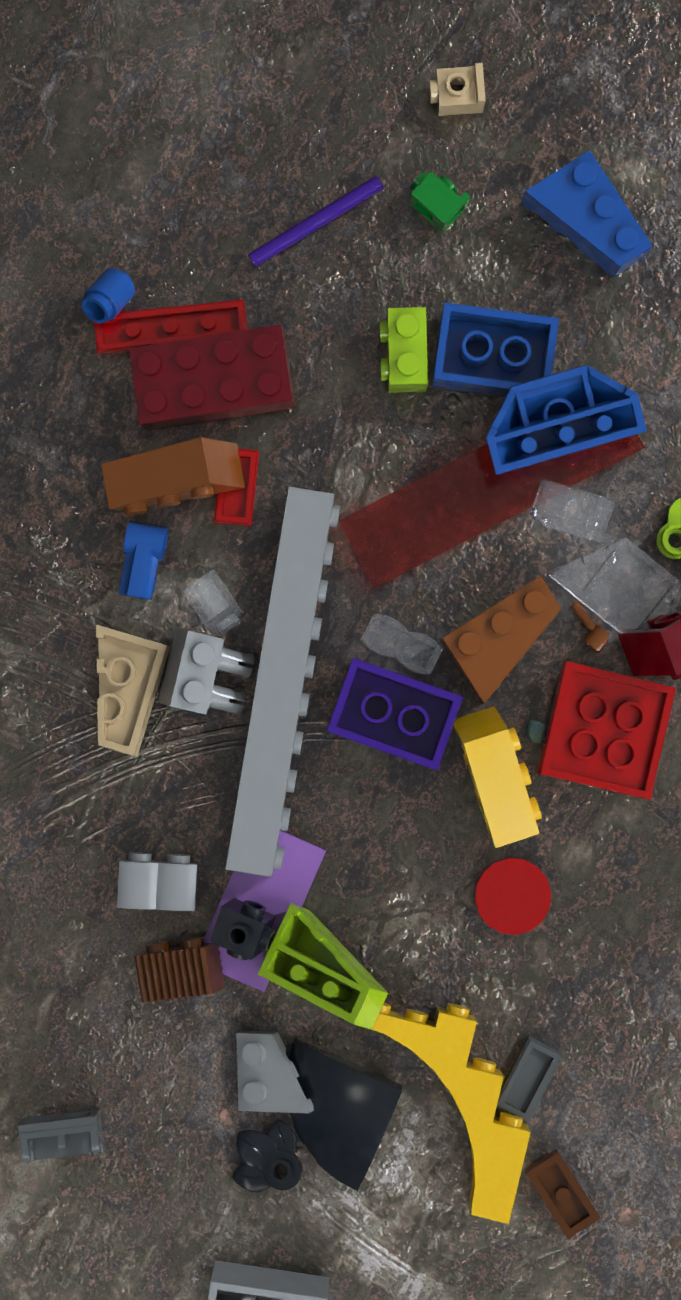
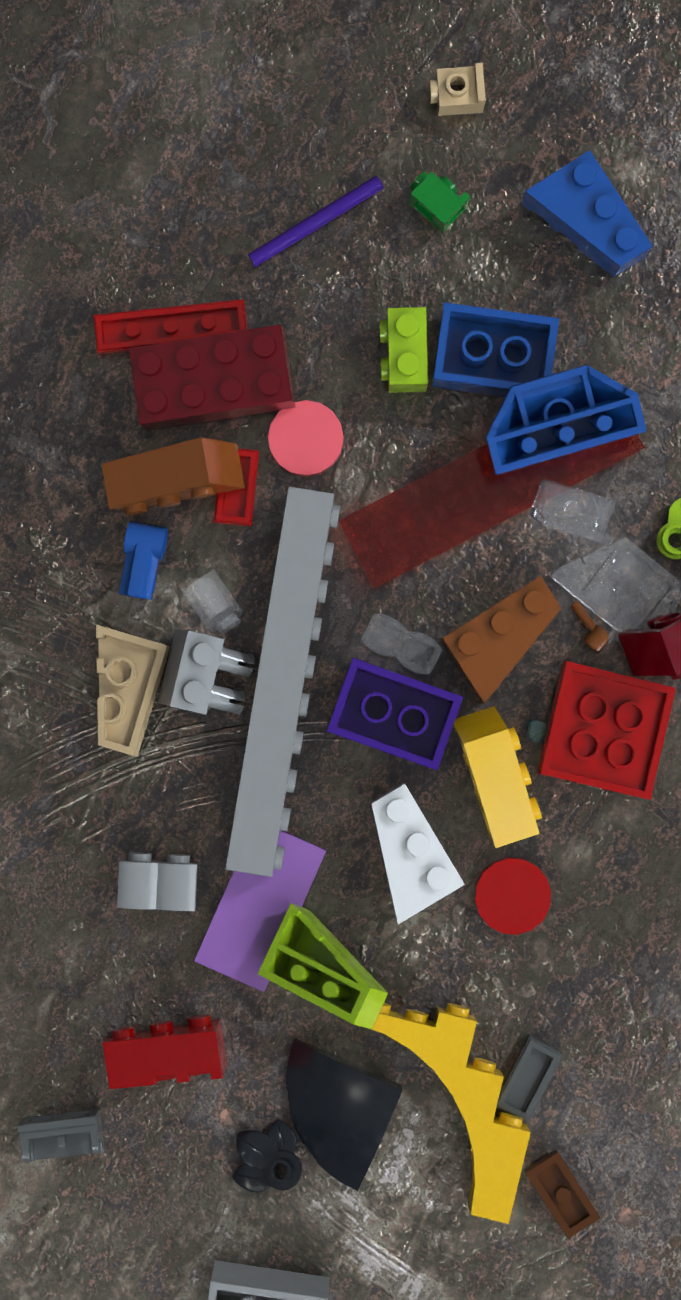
blue brick [82,268,135,324] -> none
reddish brown brick [134,936,225,1002] -> none
black brick [209,898,276,960] -> none
light grey wing [236,1031,314,1114] -> none
none -> red wedge [102,1014,227,1089]
none -> coral tile [268,400,344,477]
none -> white wedge [371,782,465,924]

